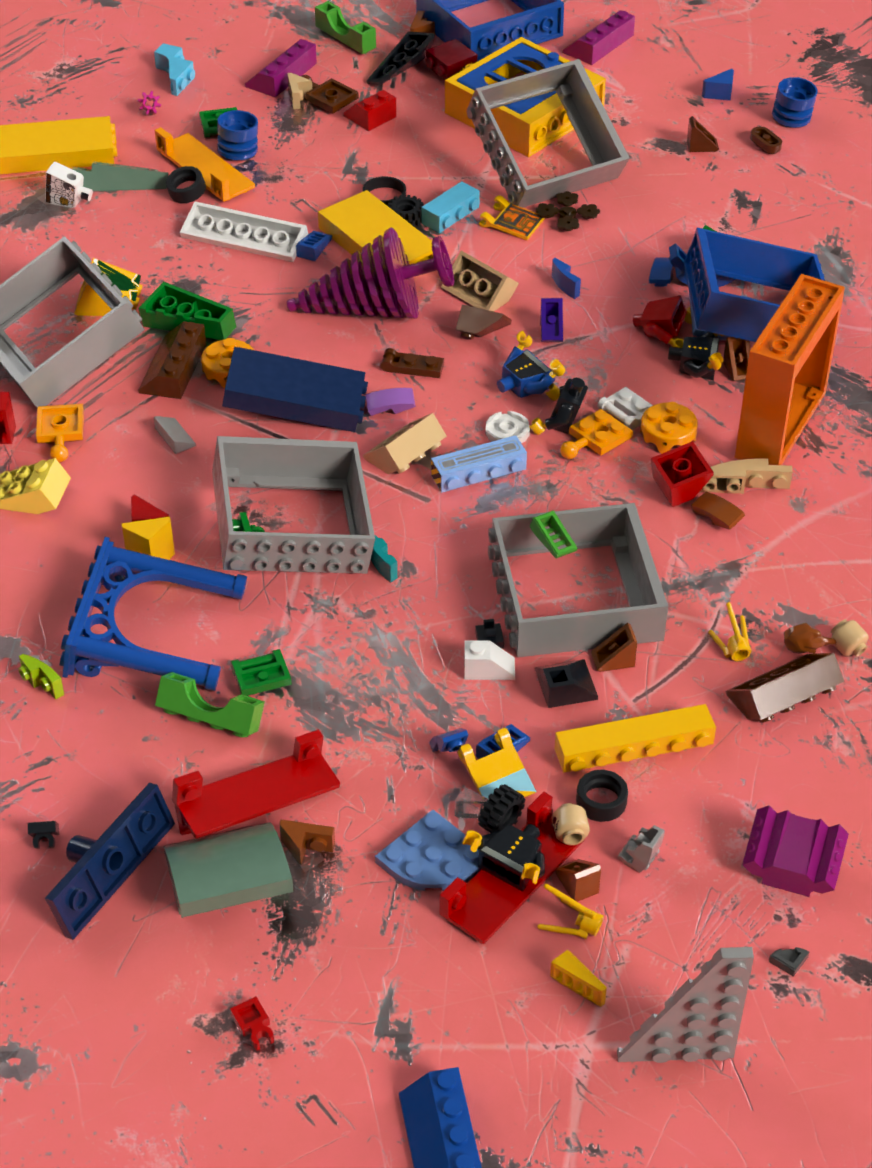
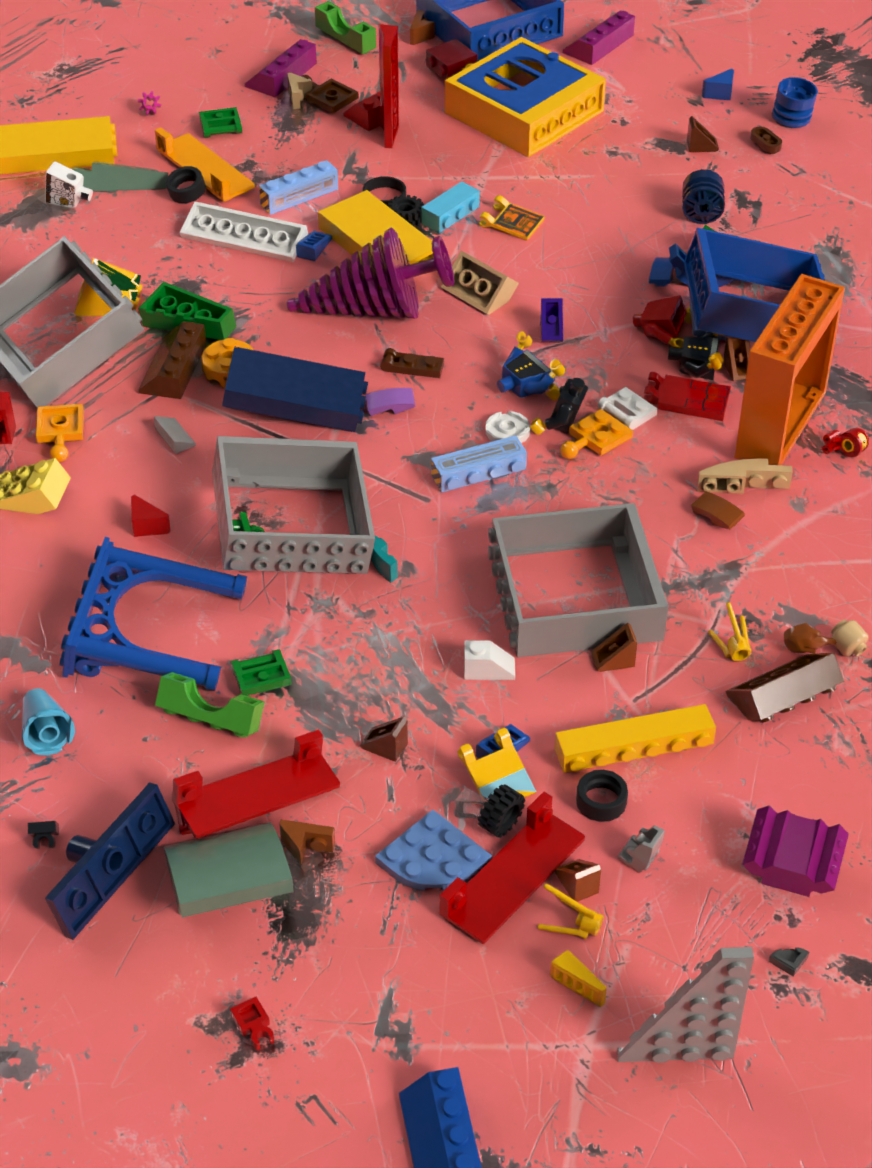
lime slope [18,654,64,699] -> none
yellow slope [121,517,175,560] -> none
medium azure arch [154,43,195,96] -> none
blue wheel [217,110,258,160] -> none
tan slope [363,413,447,474] -> none
black wedge [367,32,435,85] -> none
blue slope [429,728,468,752] -> none
reddish brown slope [456,304,512,339] -> none
torso [462,824,545,892] -> none
light grey door [467,59,630,208] -> none
black tile [475,619,504,648] -> none
bright green slope [530,510,578,558] -> none
dark brown plant [535,191,600,231] -> none
black slope [535,659,598,708] -> none
blue slope [552,258,581,299] -> none
tan head [552,803,590,845] -> none
light orange plate [640,402,698,454] -> none
red slope [651,441,714,507] -> none
none -> medium azure cone [22,688,75,756]
none -> light blue brick [259,160,338,215]
none -> reddish brown slope [360,716,408,762]
none -> red arch [379,24,399,148]
none -> red tile [644,372,731,421]
none -> dark blue wheel [682,169,725,224]
none -> red piece [822,428,869,457]

